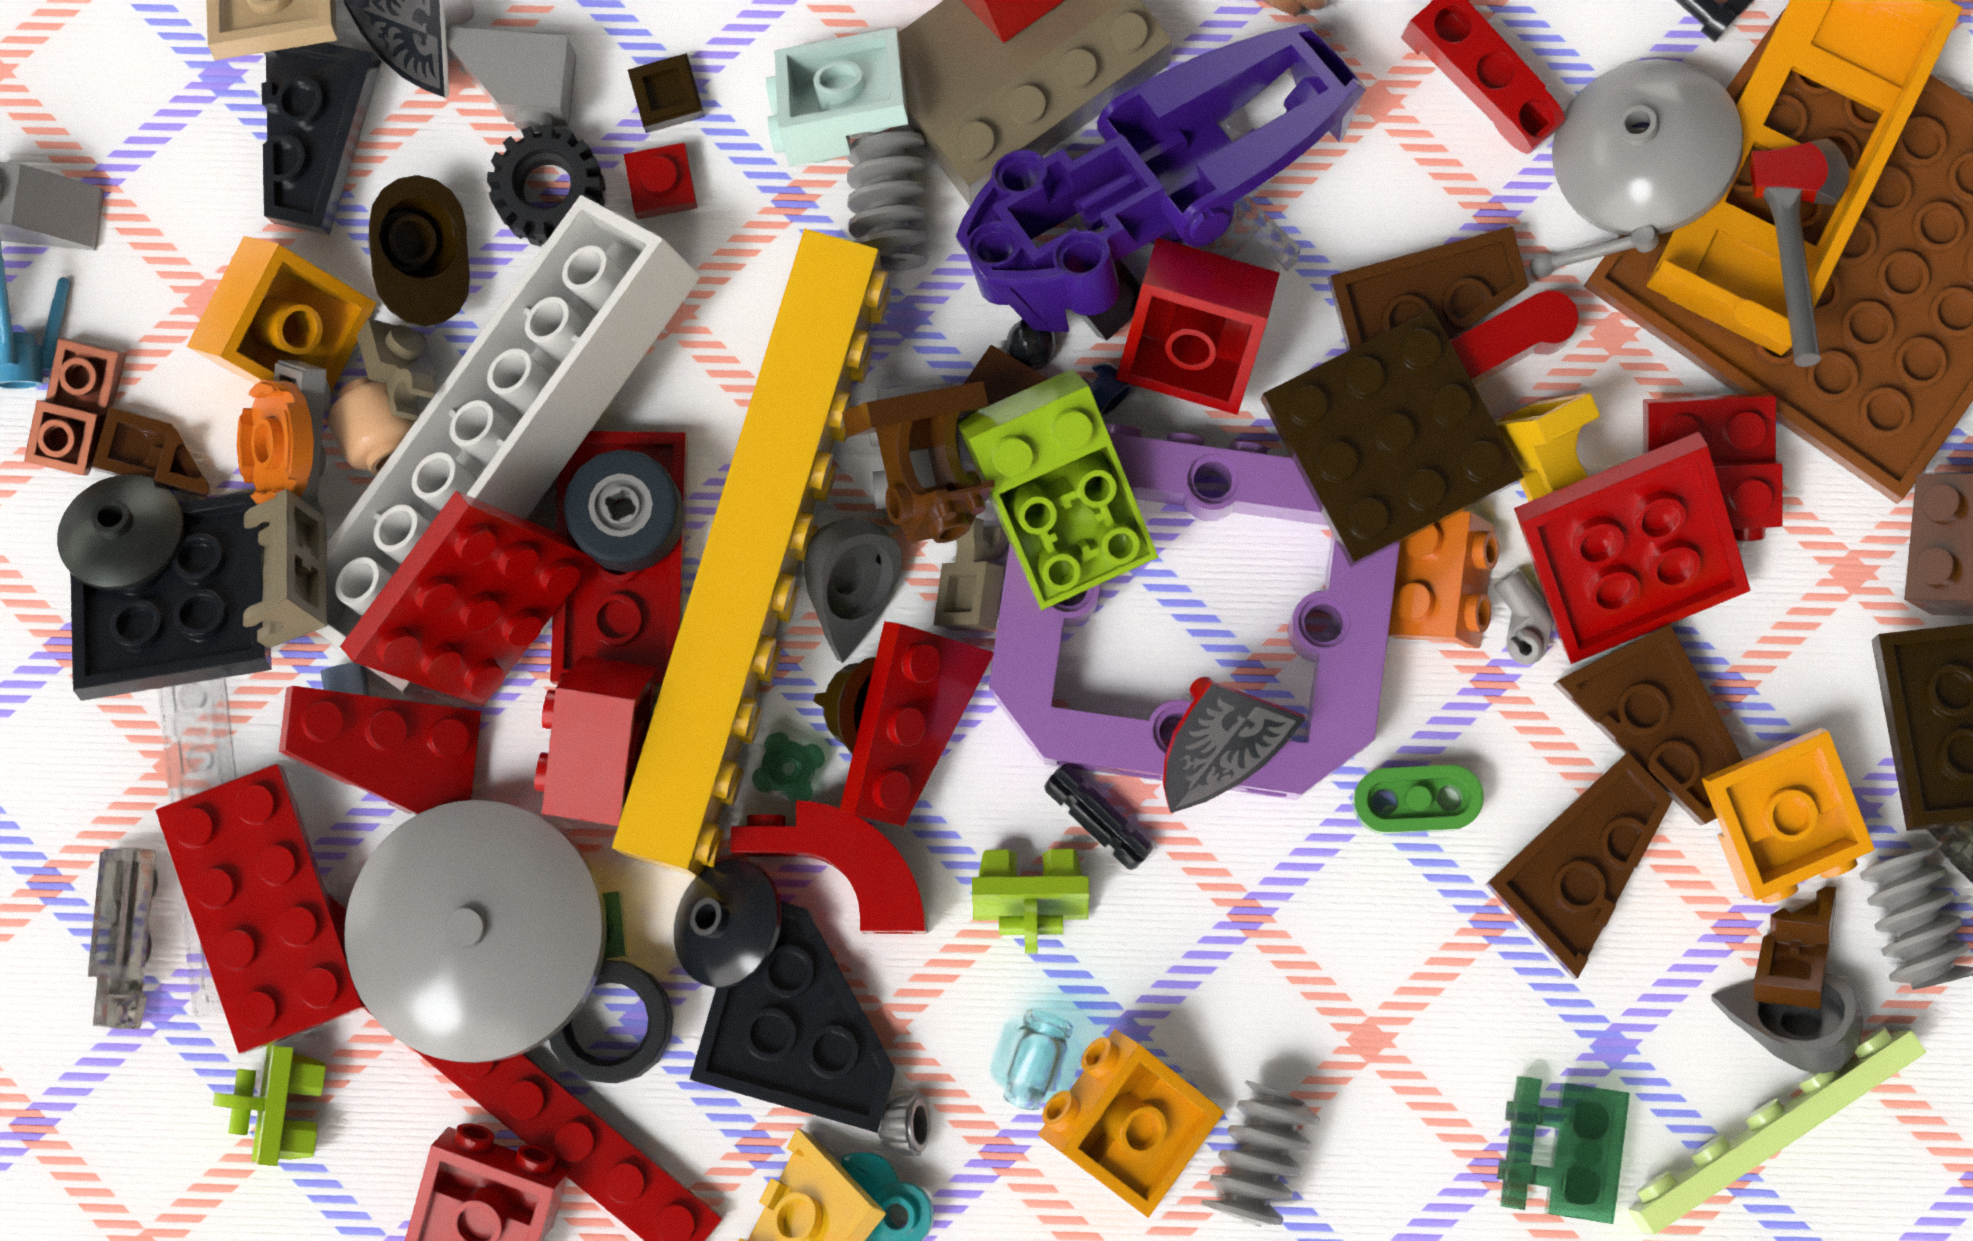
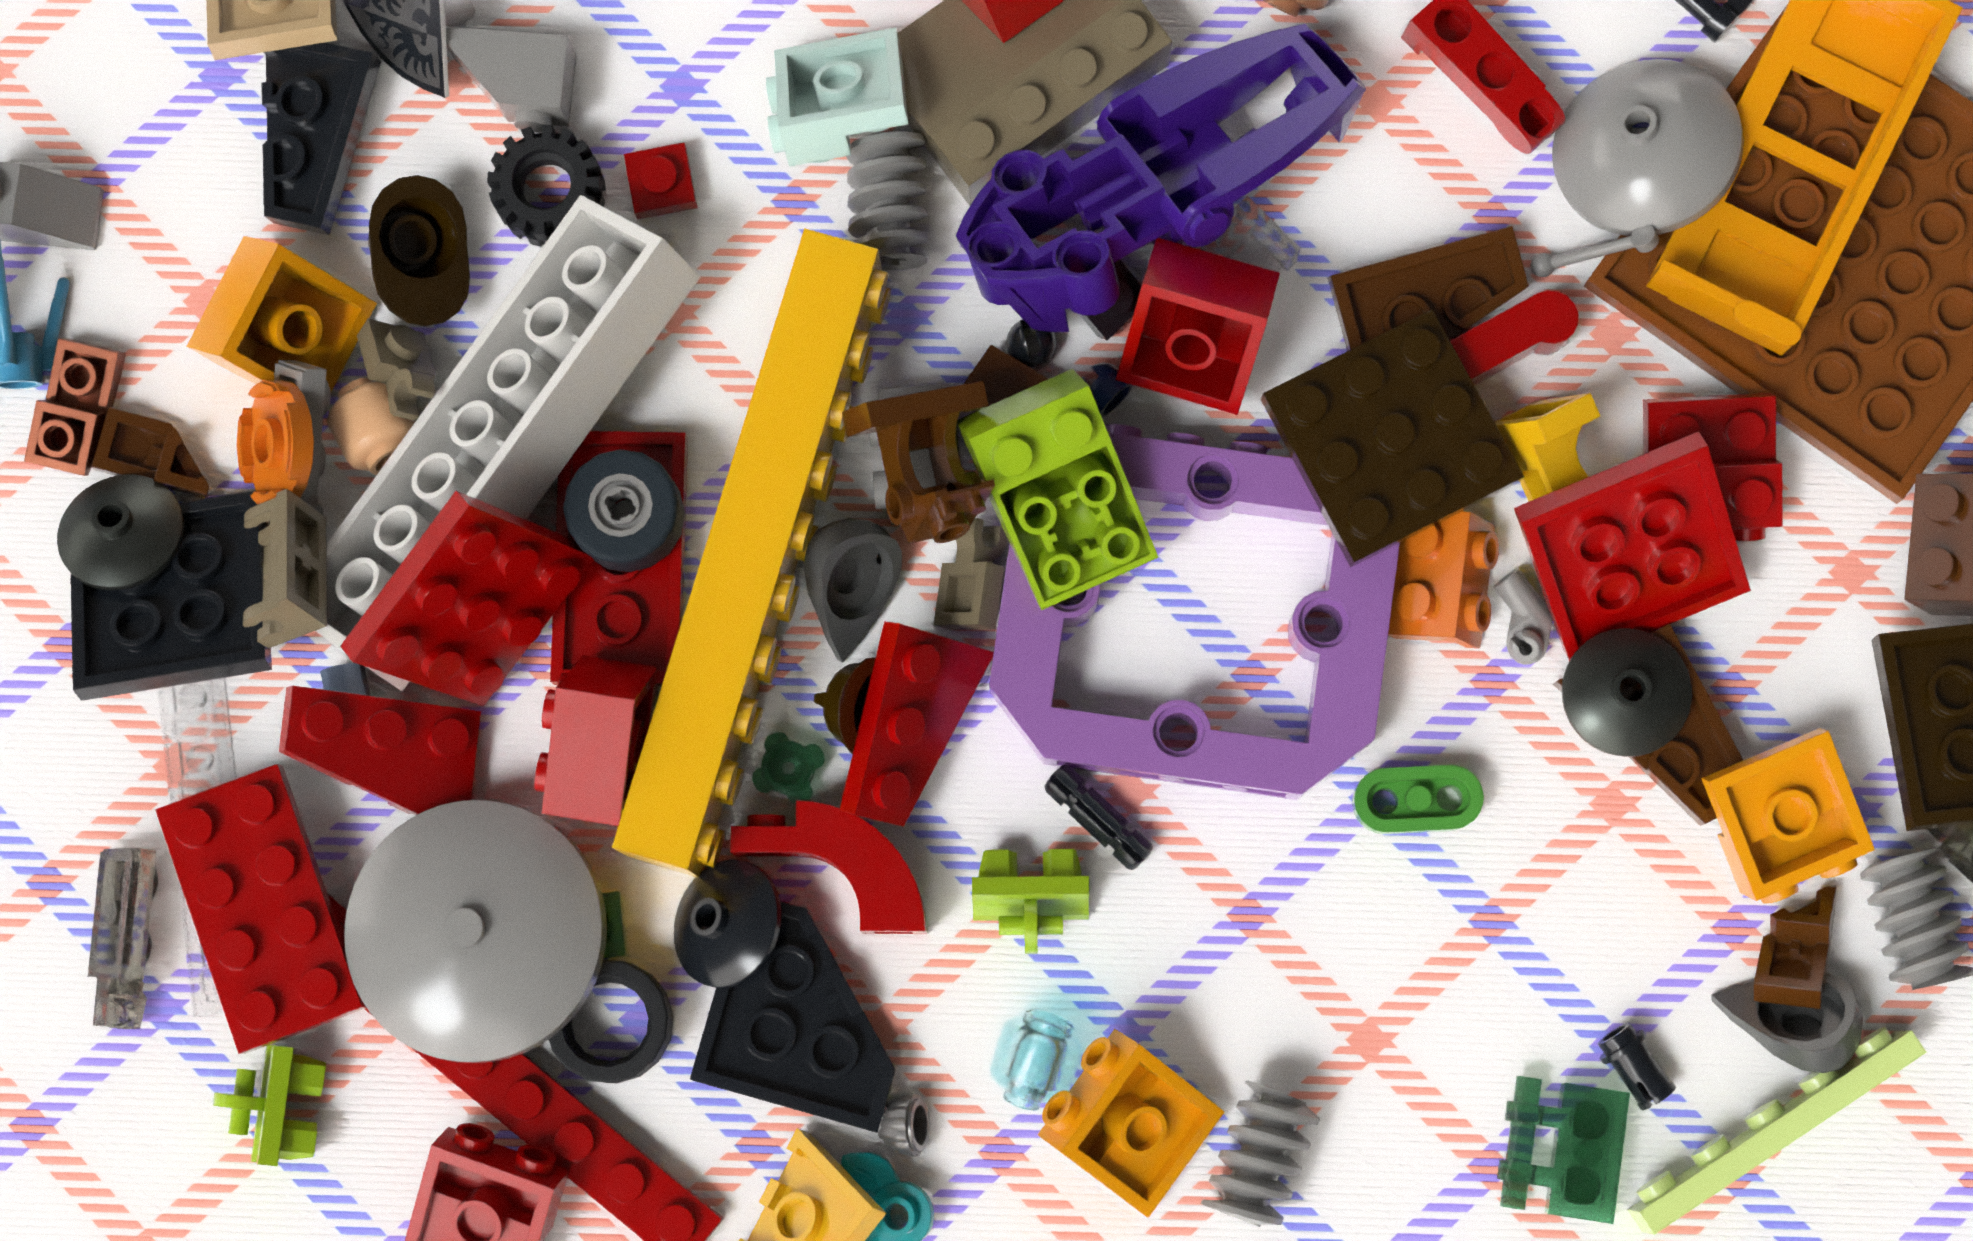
dark brown tile [627,53,705,133] -> none
shield [1163,677,1306,813] -> none
reddish brown wing [1485,752,1673,980] -> none
piece [1749,138,1849,367] -> none
none -> pearl dark grey dish [1561,628,1692,757]
none -> black pin [1597,1022,1676,1111]

